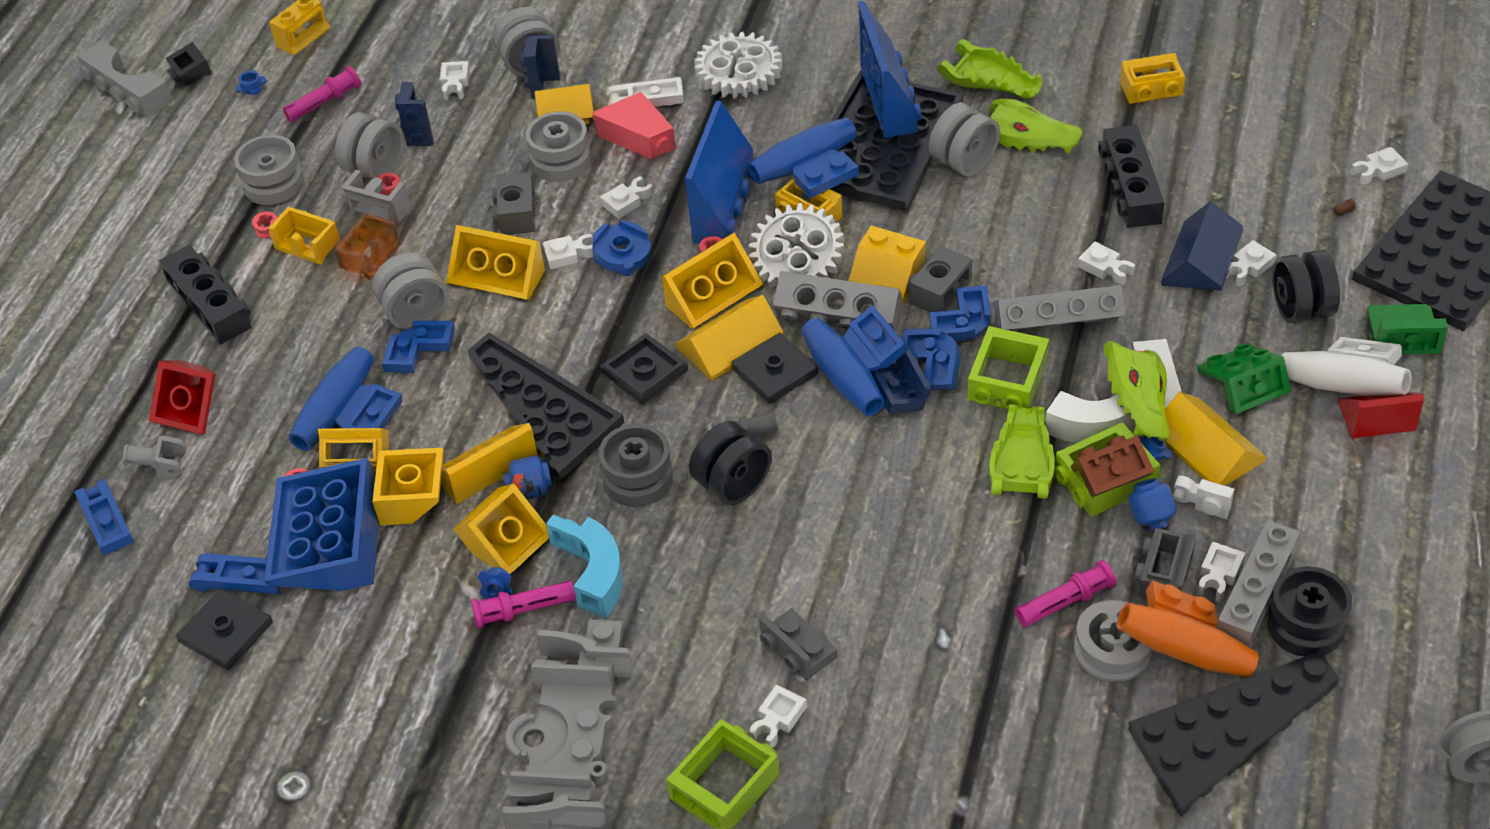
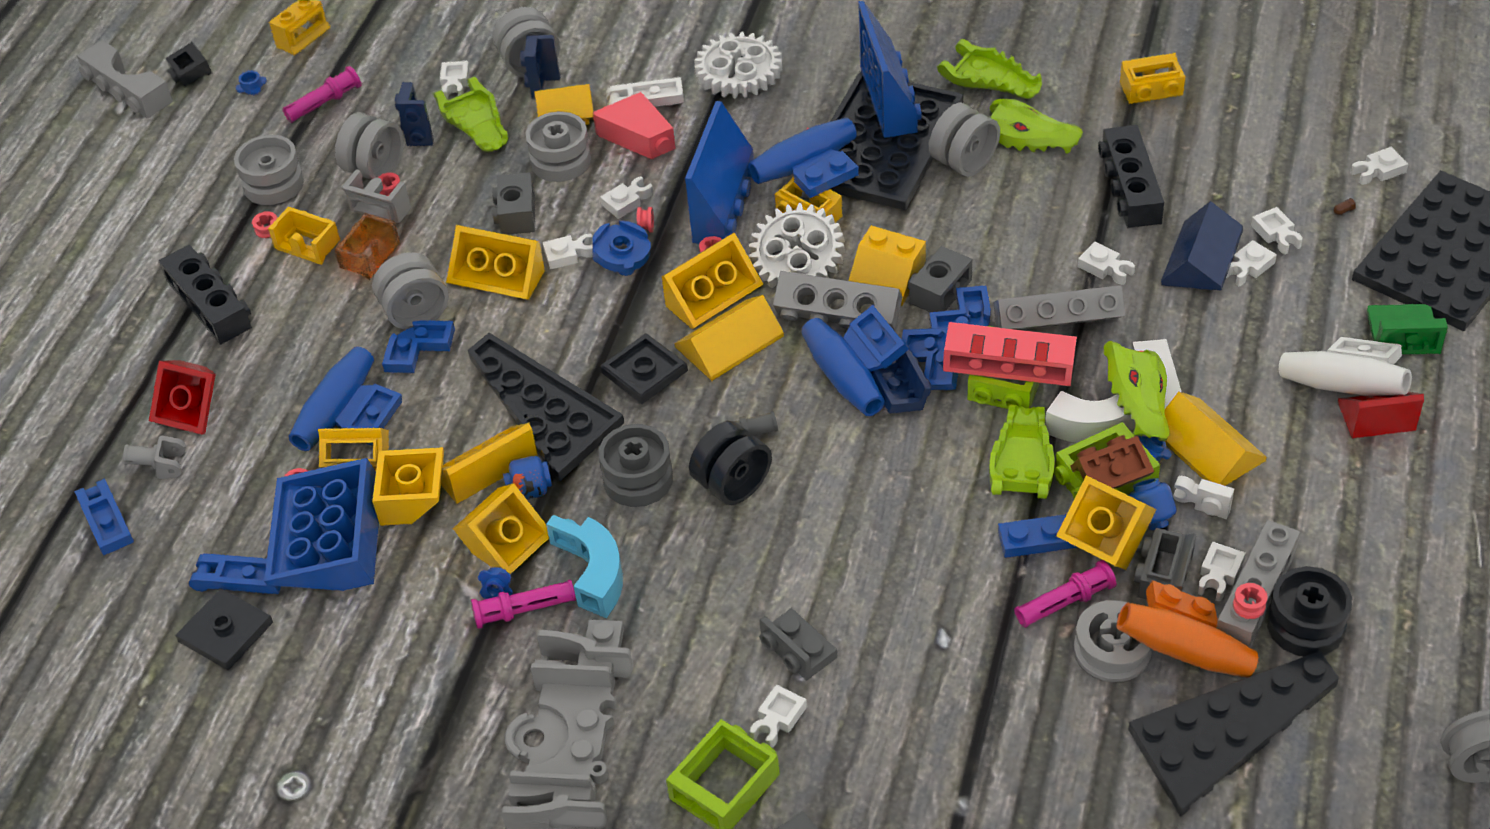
black plate [731,333,818,404] -> none
green bracket [1197,343,1291,414] -> none
black wheel [1272,249,1340,323] -> none
none -> lime animal [433,76,509,152]
none -> coral bush [637,207,654,233]
none -> coral brick [943,322,1077,386]
none -> blue plate [998,514,1078,558]
none -> yellow slope [1056,475,1157,570]
none -> coral bush [1233,583,1268,619]
none -> white plate [1251,207,1303,254]

